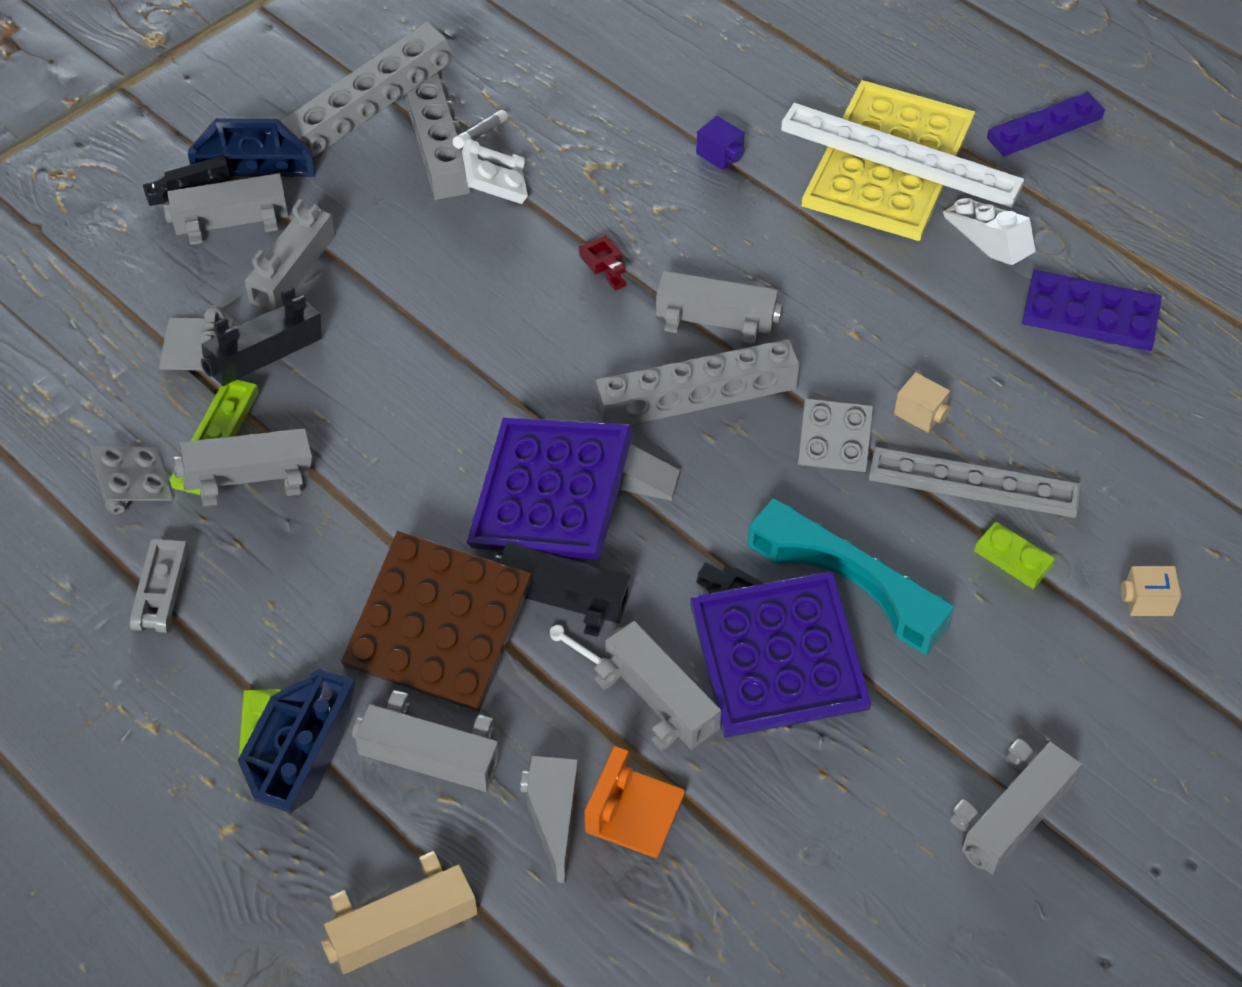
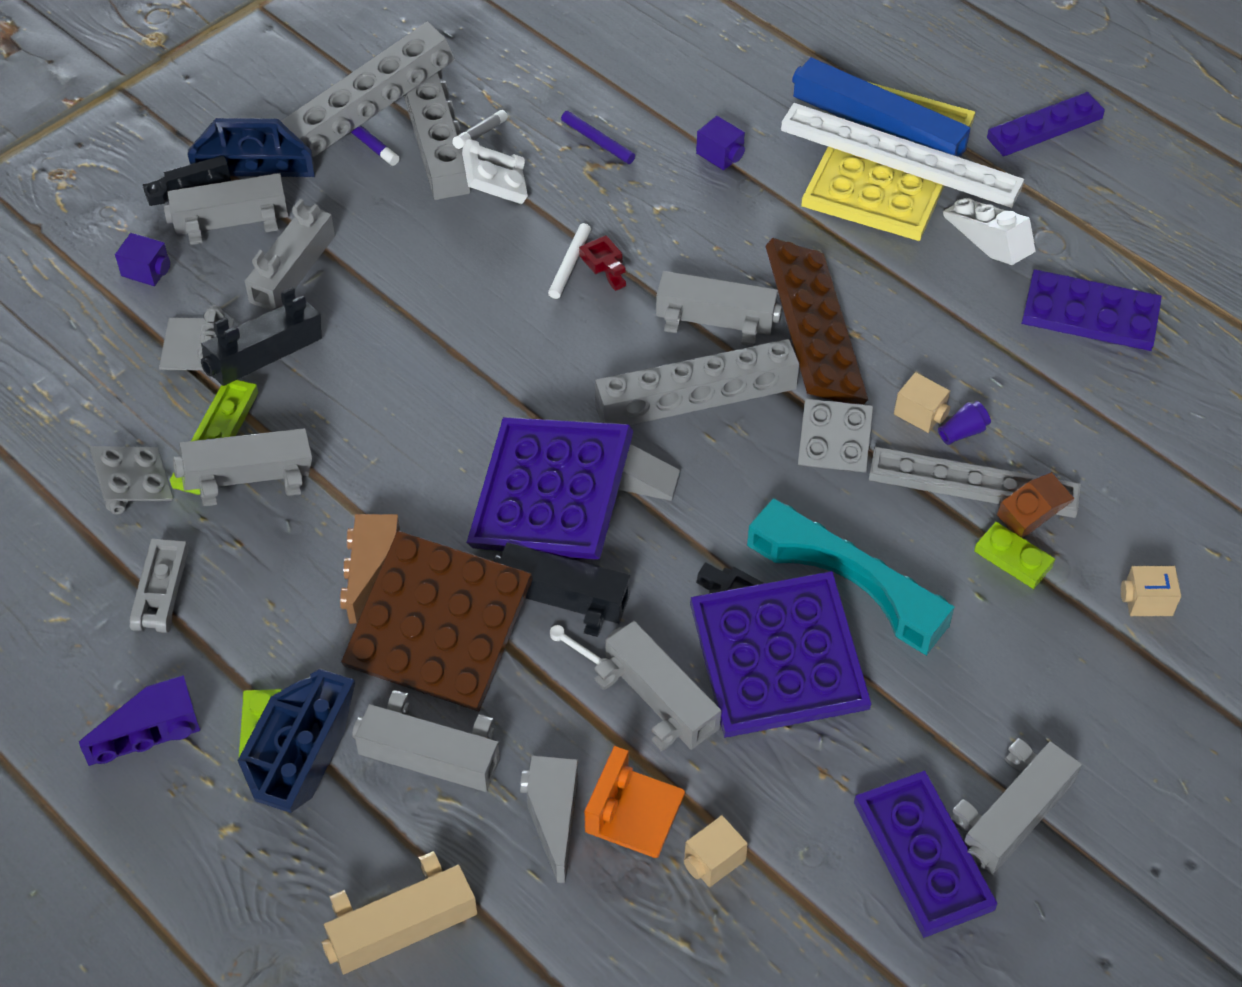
none -> dark purple slope [79,675,200,766]
none -> dark purple brick [115,233,170,286]
none -> medium nougat slope [340,514,400,624]
none -> dark purple bar [351,125,399,166]
none -> white bar [548,223,591,299]
none -> dark purple bar [561,111,635,164]
none -> tan brick [684,815,748,888]
none -> reddish brown plate [765,238,868,405]
none -> blue brick [792,57,971,157]
none -> dark purple plate [854,770,998,938]
none -> dark purple cone [938,401,991,445]
none -> dark orange slope [997,472,1075,538]

